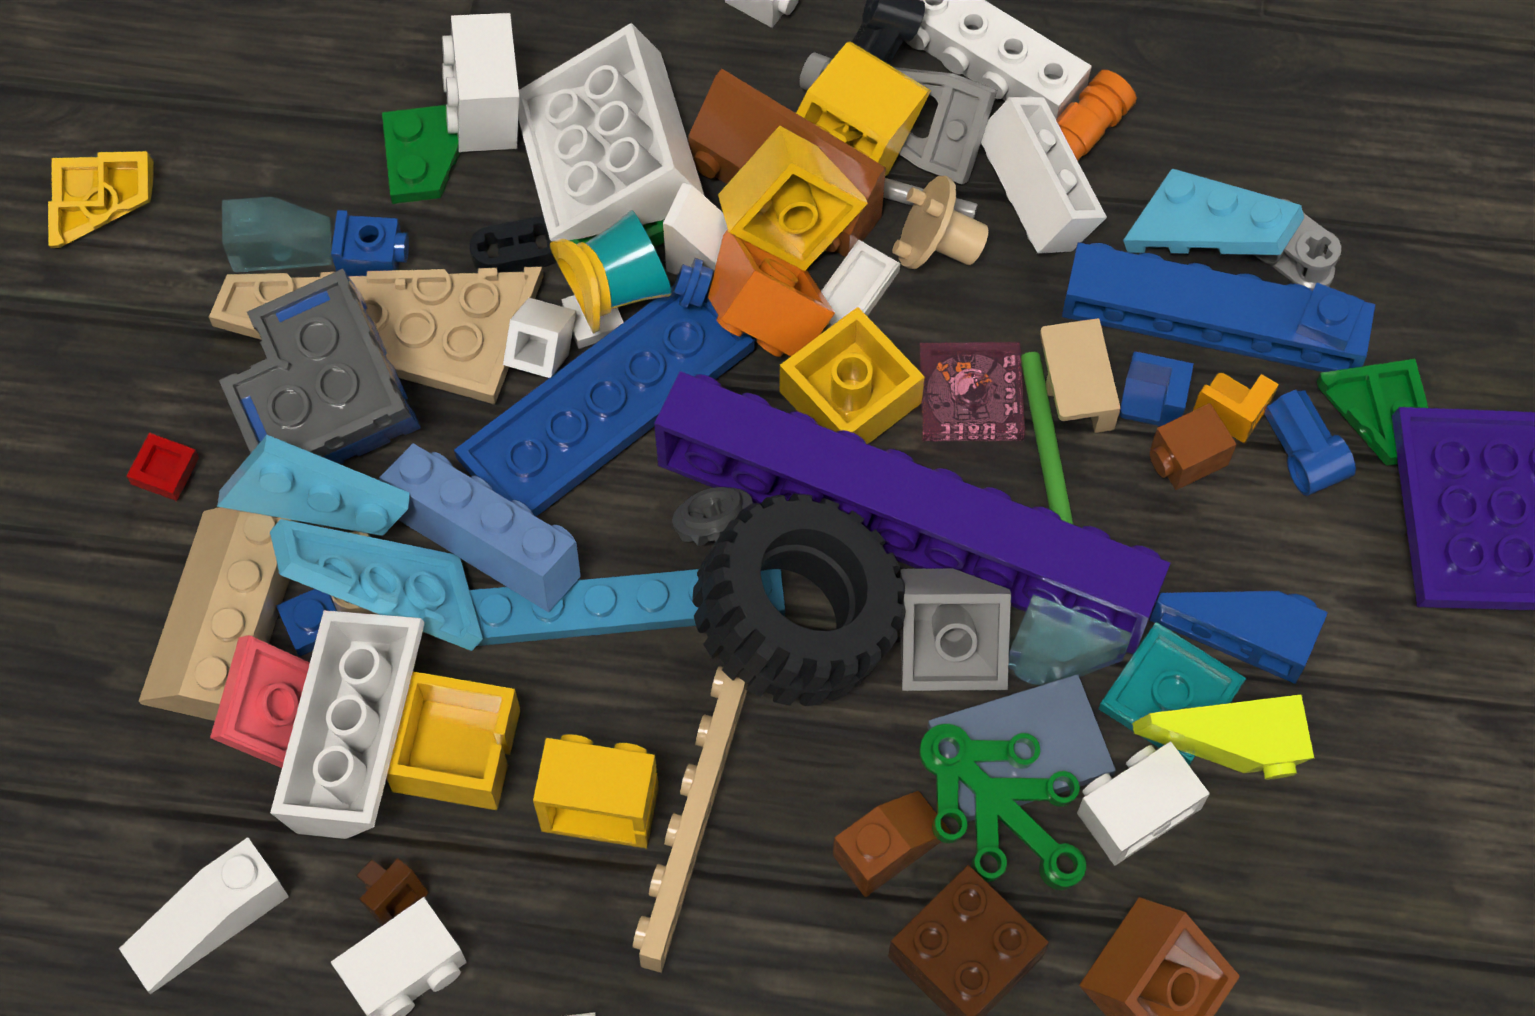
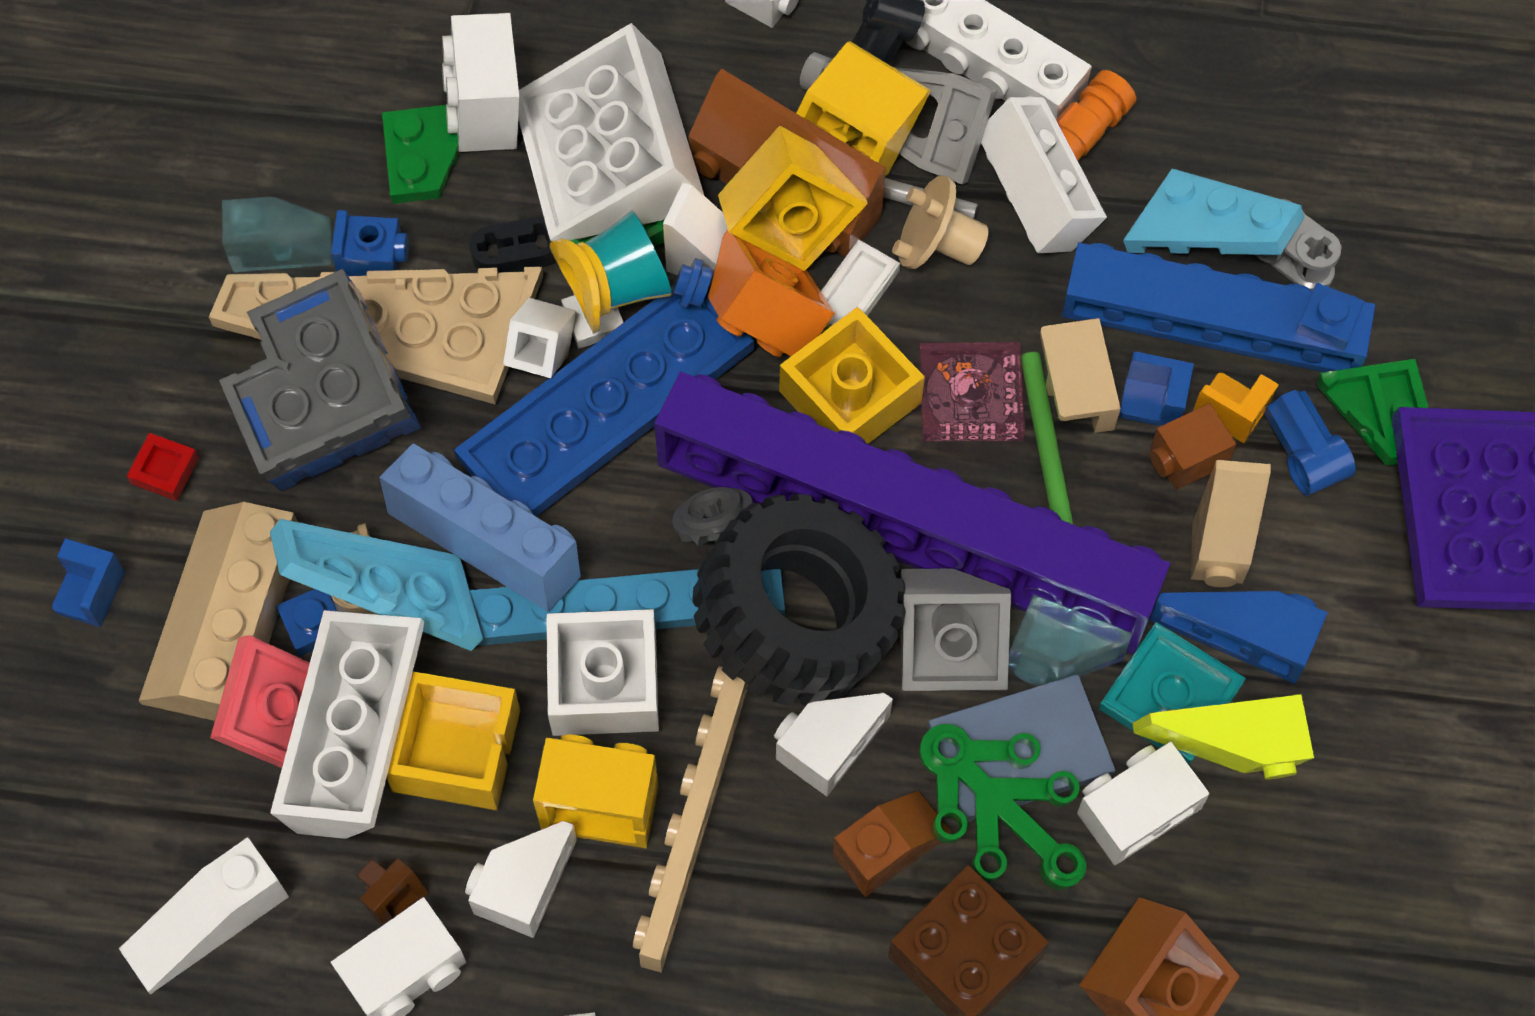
yellow slope [48,151,154,248] -> none
medium azure wing [217,435,410,536] -> none
none -> blue panel [52,538,125,628]
none -> white slope [465,821,577,938]
none -> white brick [547,609,659,736]
none -> white slope [774,693,893,797]
none -> tan slope [1191,460,1271,587]

